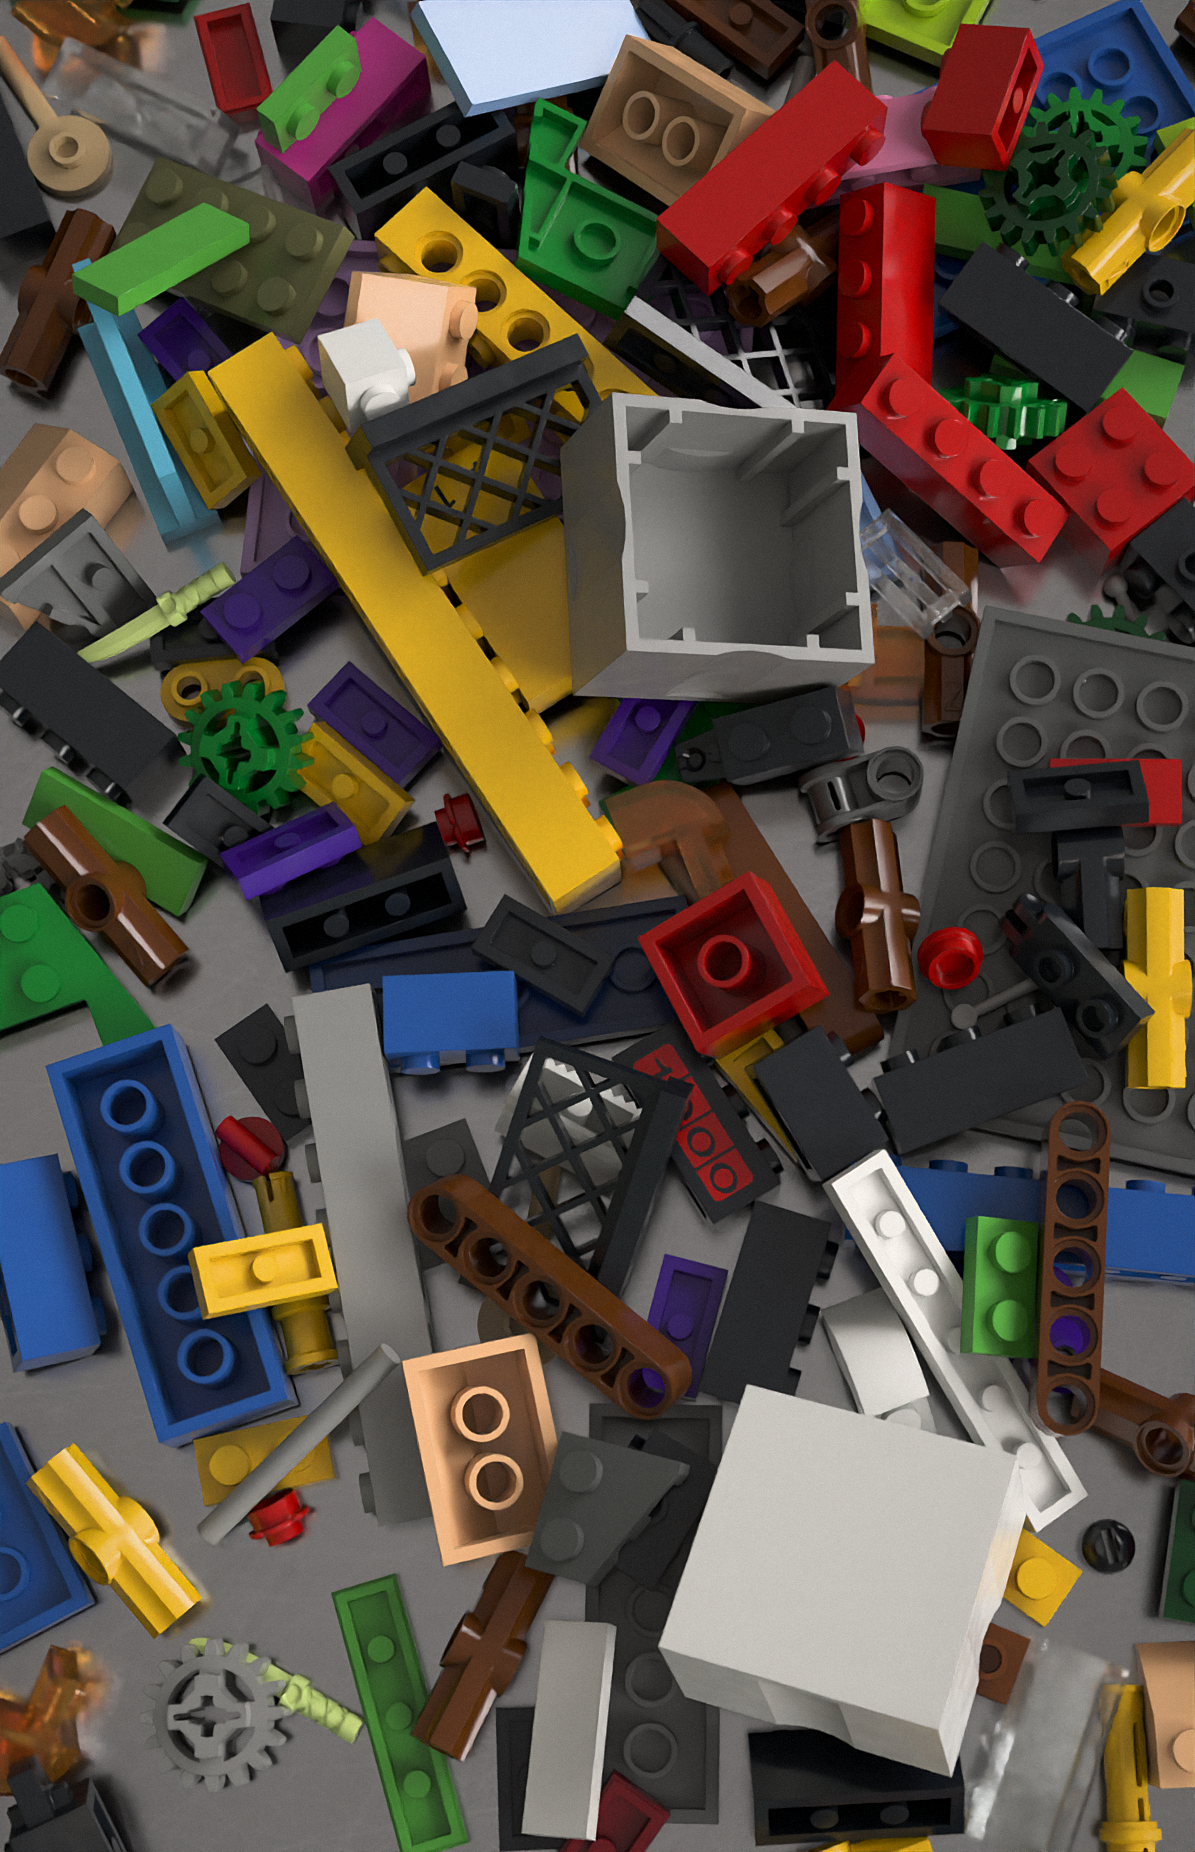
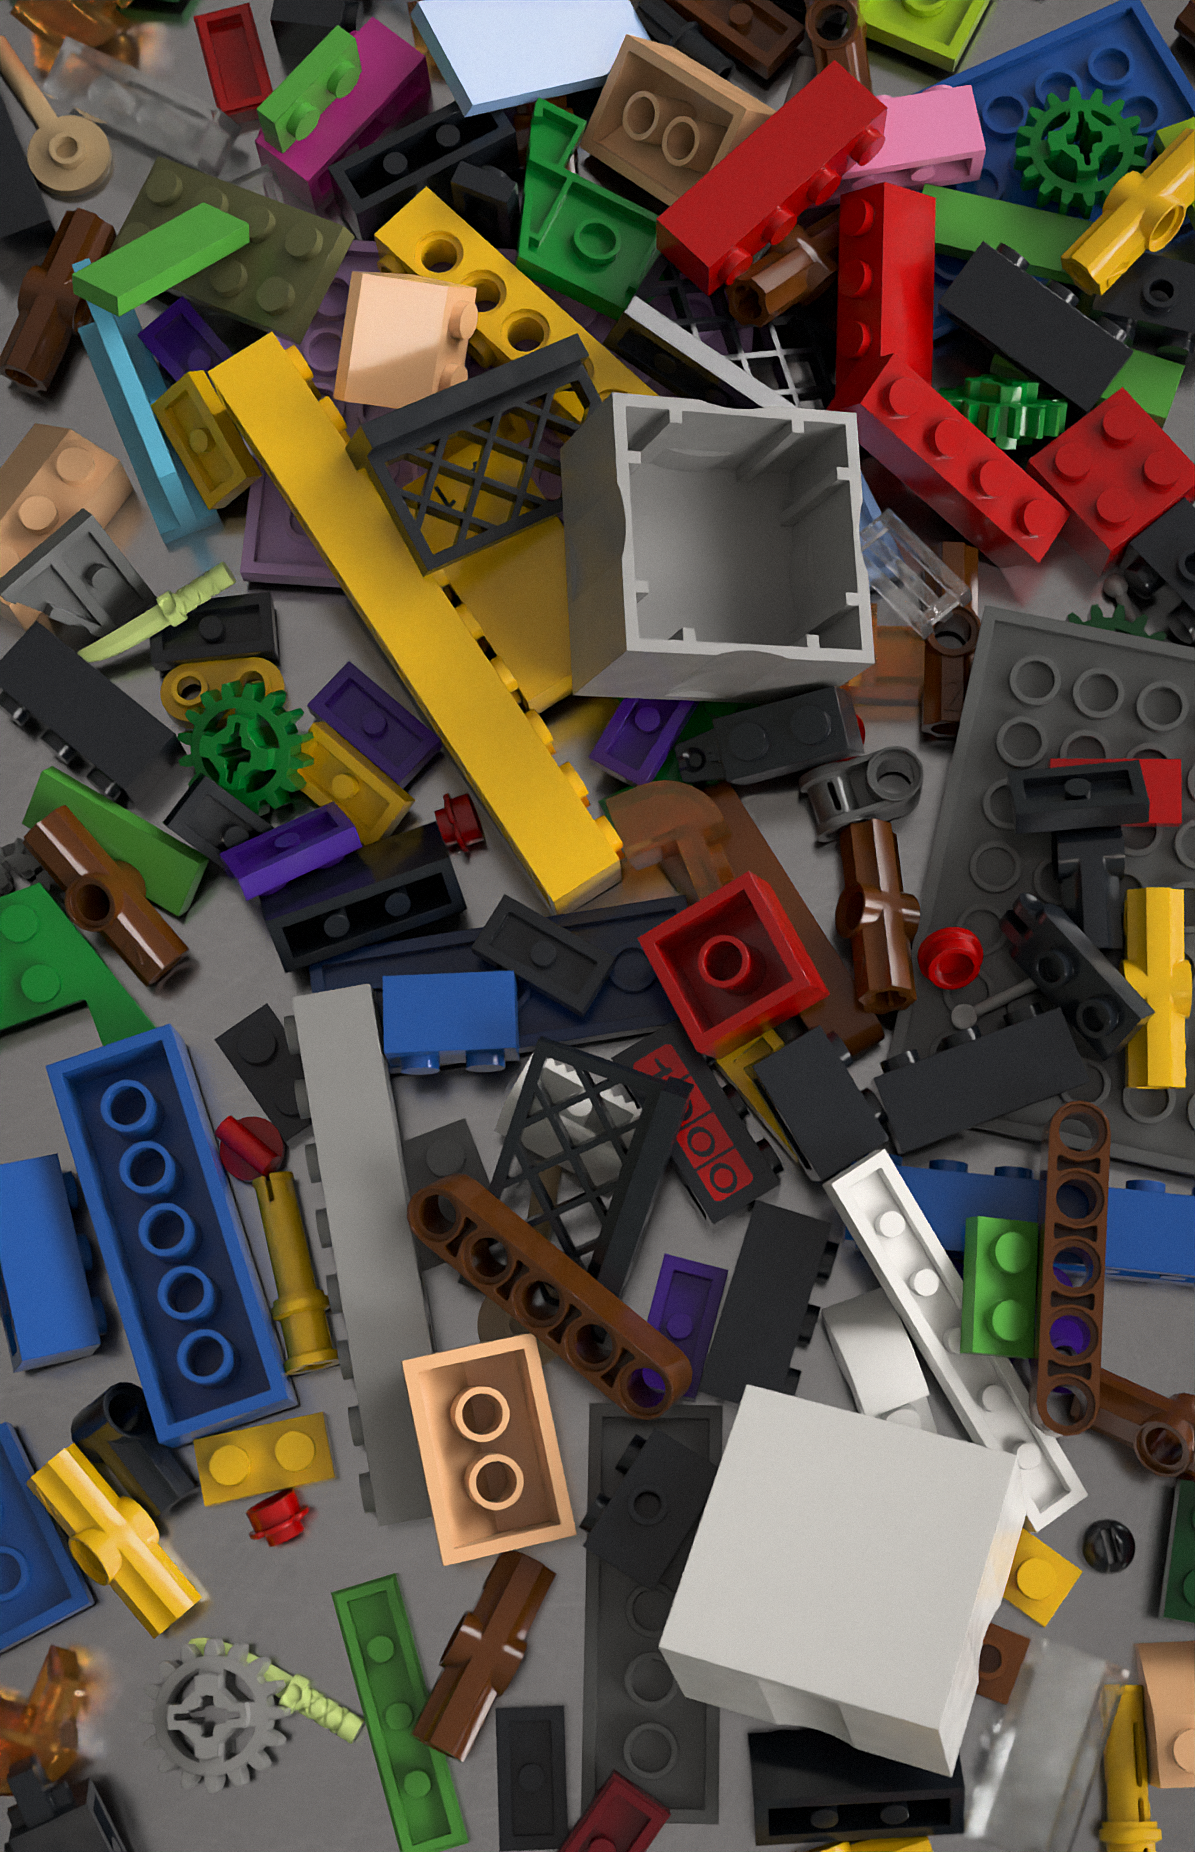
yellow plate [188,1223,338,1320] -> none
light grey bar [197,1343,401,1545] -> none
dark purple plate [200,535,339,664] -> none
white brick [317,318,416,433] -> none
white tile [522,1620,617,1841] -> none
dark grey wing [525,1431,691,1587] -> none
red brick [920,23,1044,172] -> none
dark green gear [979,121,1118,257] -> none
none -> black piece [70,1382,197,1520]

